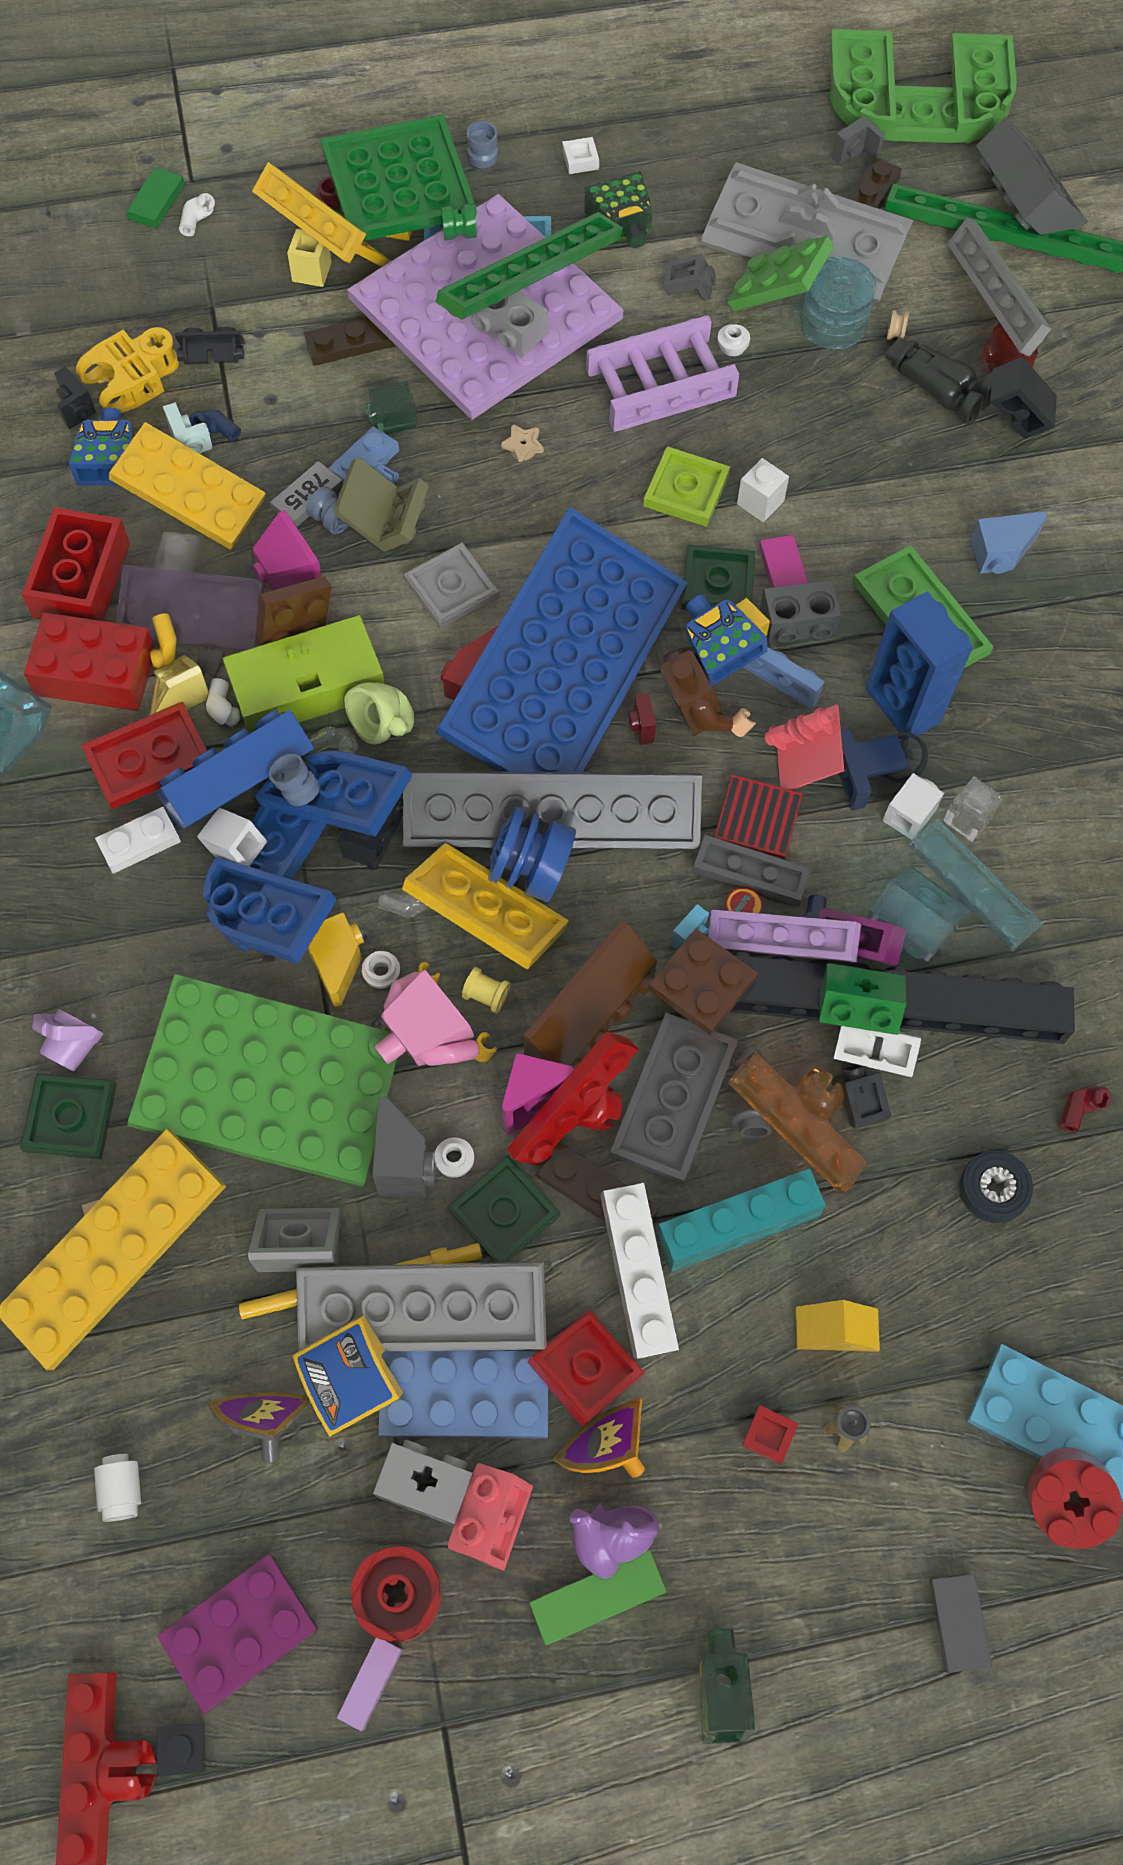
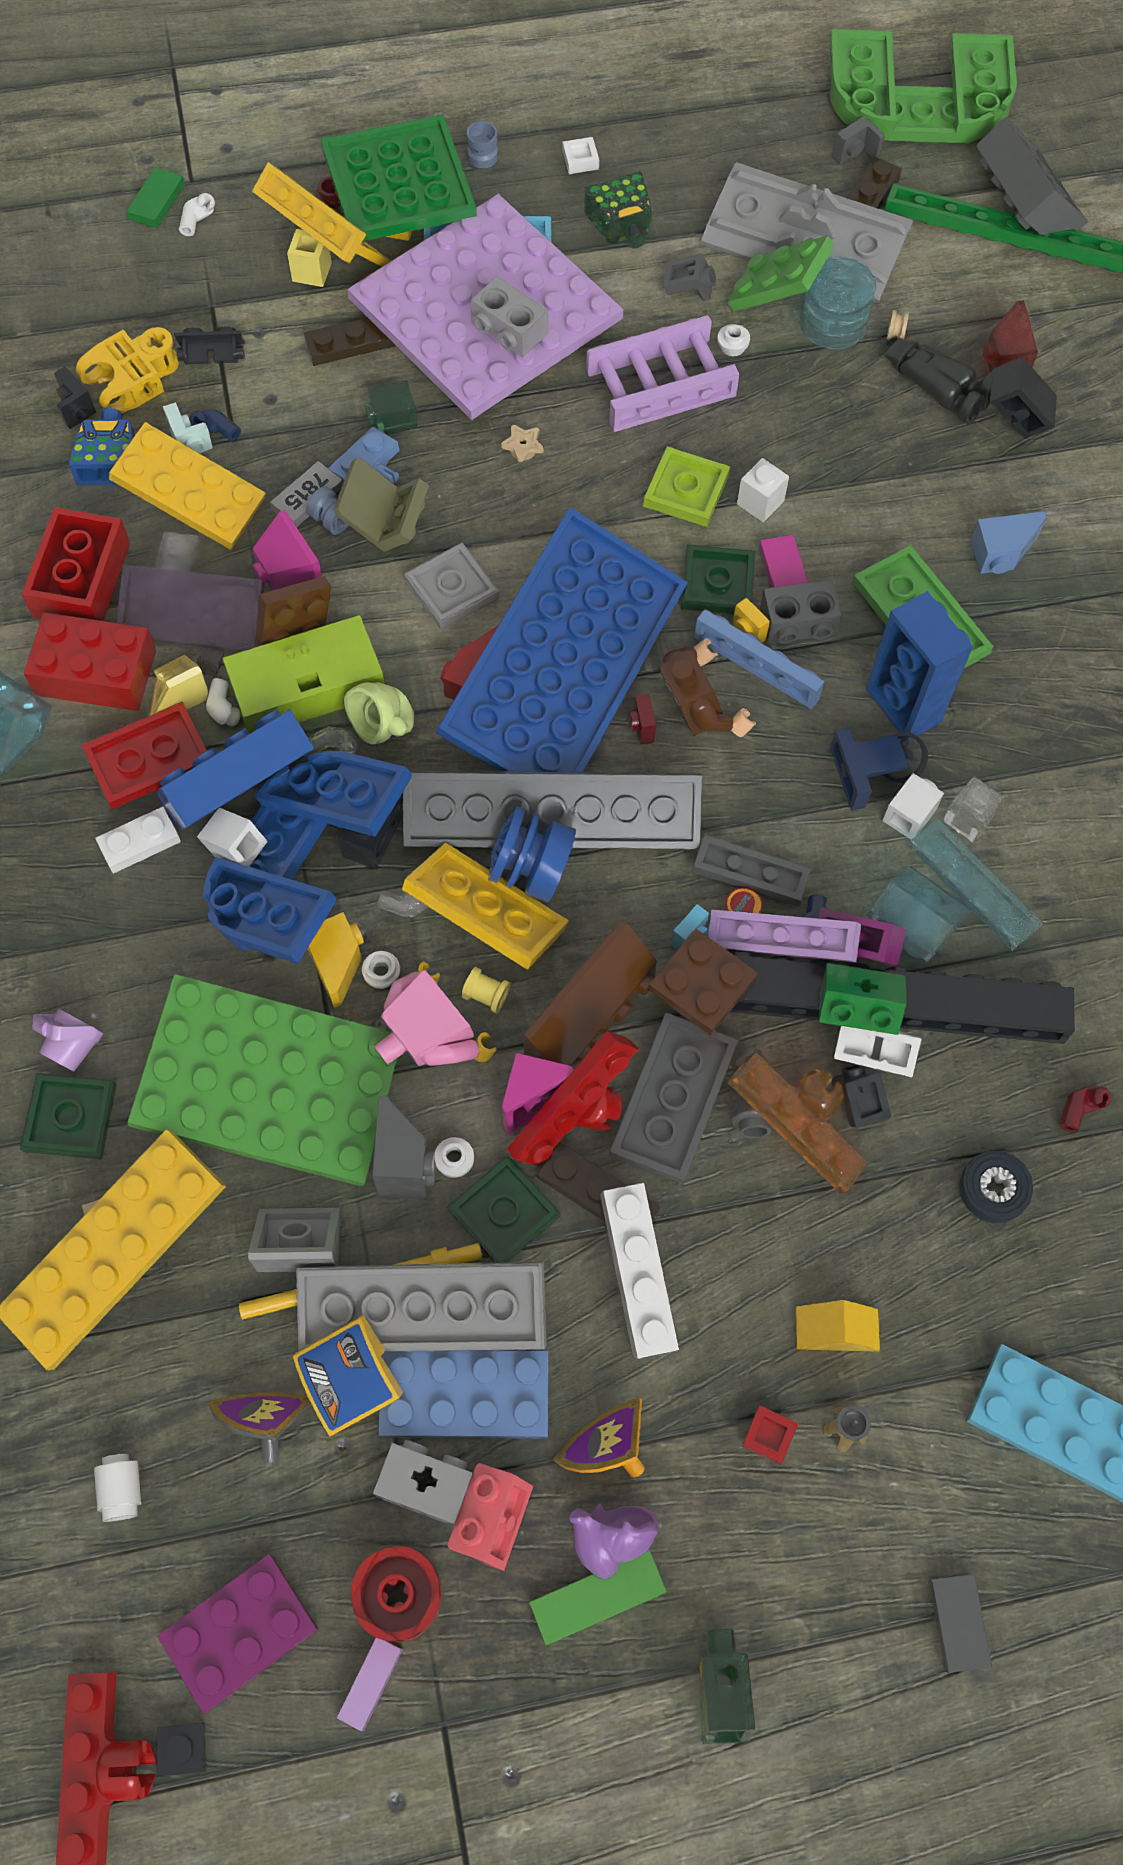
yellow arm [149,613,177,669] -> none
sand blue wheel [269,754,320,806] -> none
green plate [436,212,623,320] -> none
green wheel [441,203,477,241] -> none
red tile [527,1310,645,1427] -> none
teal brick [656,1168,826,1272] -> none
blue torso [685,595,767,686] -> none
tile [714,775,803,860] -> none
coral hinge [765,704,844,790] -> none
light grey plate [947,217,1051,356] -> none
red brick [1027,1448,1122,1549] -> none

